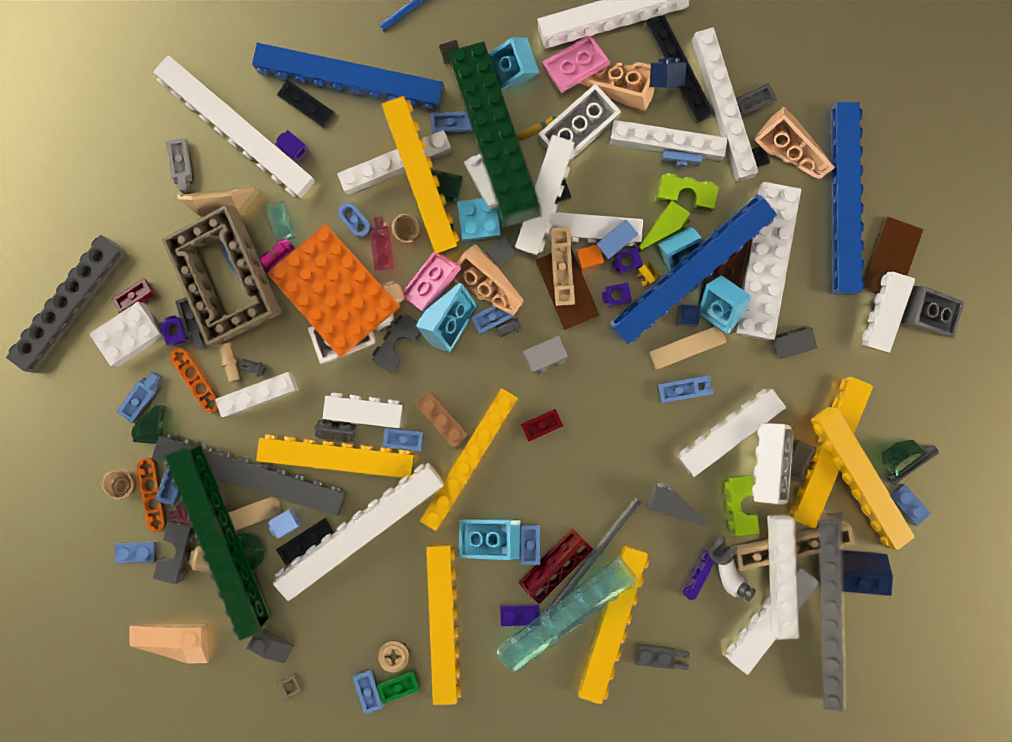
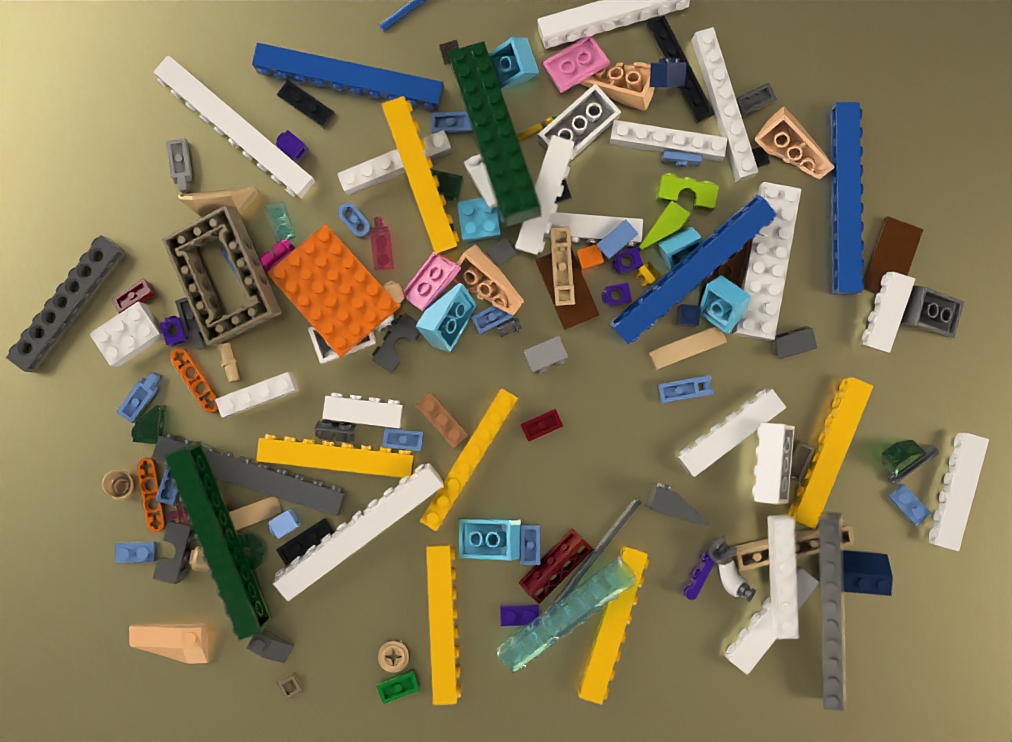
dark grey pin [240,359,266,377] -> none
medium blue plate [352,669,384,715] -> none
tan hair [392,214,420,243] -> none
dark grey hinge [634,644,690,670] -> none
lime arch [724,475,760,537] -> none
yellow brick [811,407,915,551] -> none
none -> white brick [929,433,989,552]

